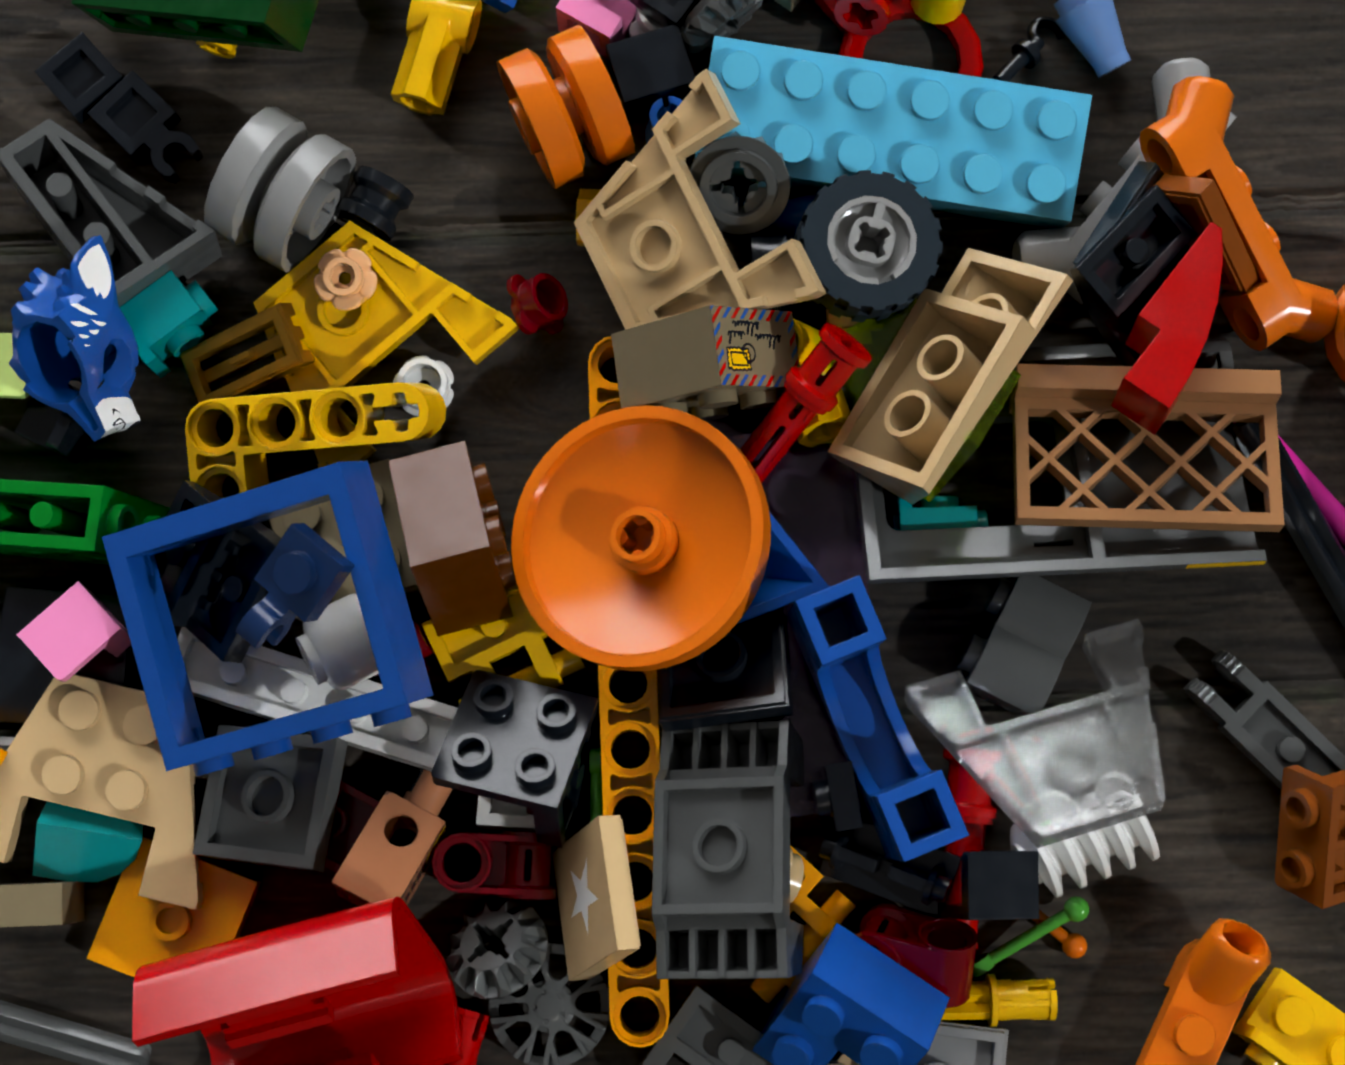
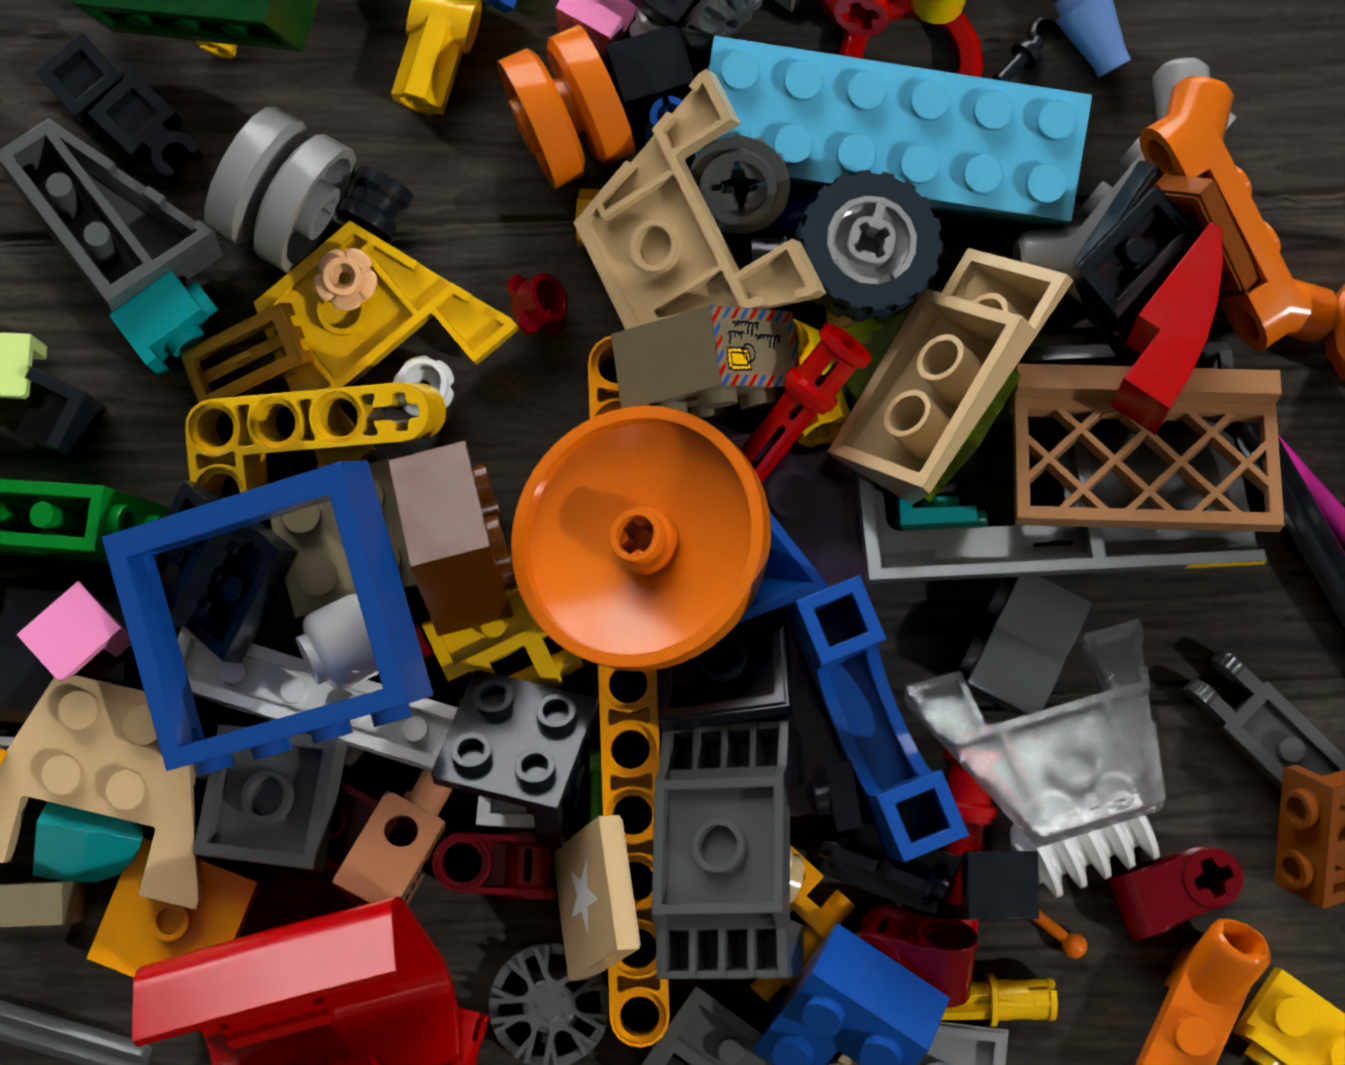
blue piece [9,235,141,442] -> none
dark blue plate [235,523,355,649] -> none
dark grey gear [445,898,548,999] -> none
bright green hinge [973,896,1090,977] -> none
none -> dark red piece [1107,846,1244,941]

